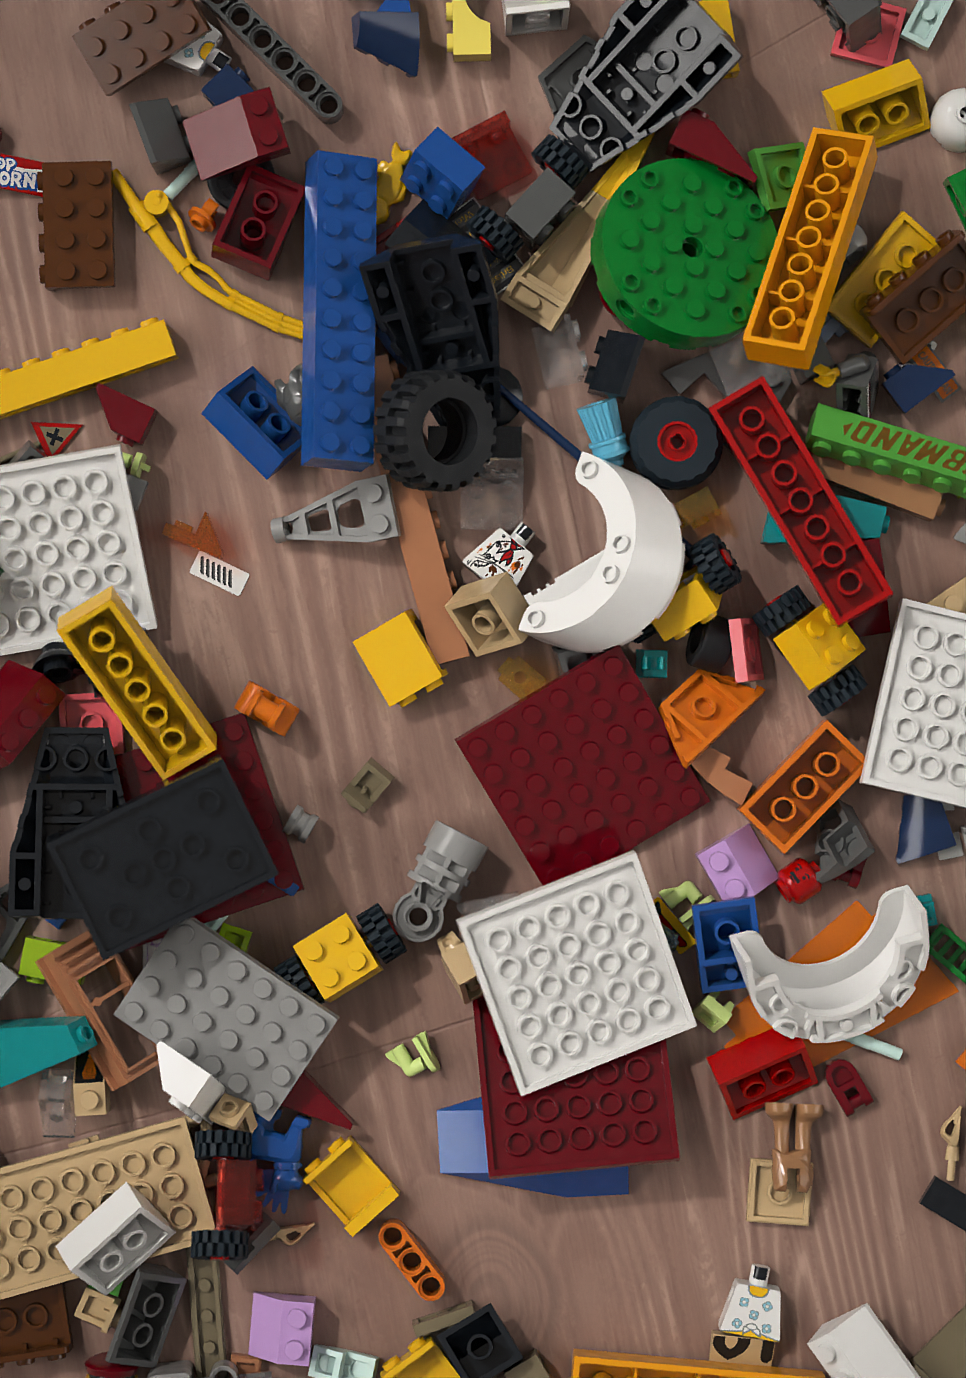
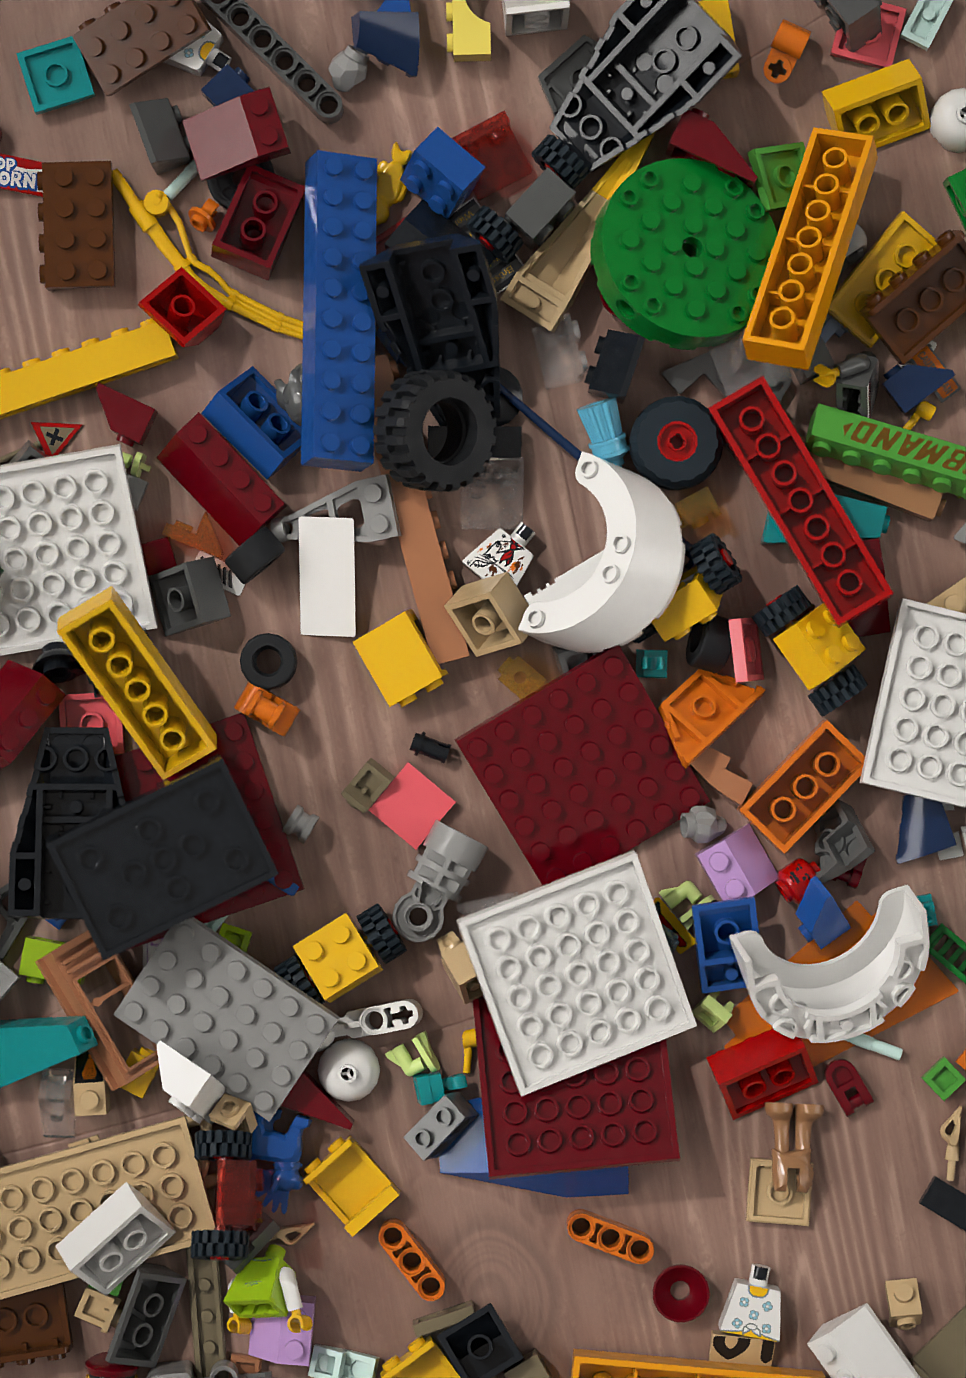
none -> teal plate [16,36,96,115]
none -> yellow brick [120,1046,160,1098]
none -> red slope [138,267,227,348]
none -> dark red slope [141,537,177,576]
none -> dark grey slope [148,556,231,637]
none -> dark red slope [157,412,287,546]
none -> lime torso [223,1244,313,1335]
none -> black tyre [225,527,285,584]
none -> black tyre [240,633,298,690]
none -> white sticker [298,516,356,637]
none -> white beam [317,999,423,1052]
none -> white cylinder [317,1038,380,1102]
none -> light grey rock [328,44,370,92]
none -> coral tile [369,762,456,850]
none -> brick [403,1092,479,1161]
none -> black pin [409,732,451,763]
none -> teal piece [412,1071,468,1106]
none -> yellow hand [462,1028,477,1073]
none -> orange beam [566,1209,654,1264]
none -> dark red piece [652,1264,710,1322]
none -> light grey rock [680,806,727,843]
none -> orange piece [763,19,811,83]
none -> blue slope [795,876,852,949]
none -> tan bracket [885,1278,923,1330]
none -> yellow hand [902,401,936,430]
none -> bright green plate [921,1056,966,1101]

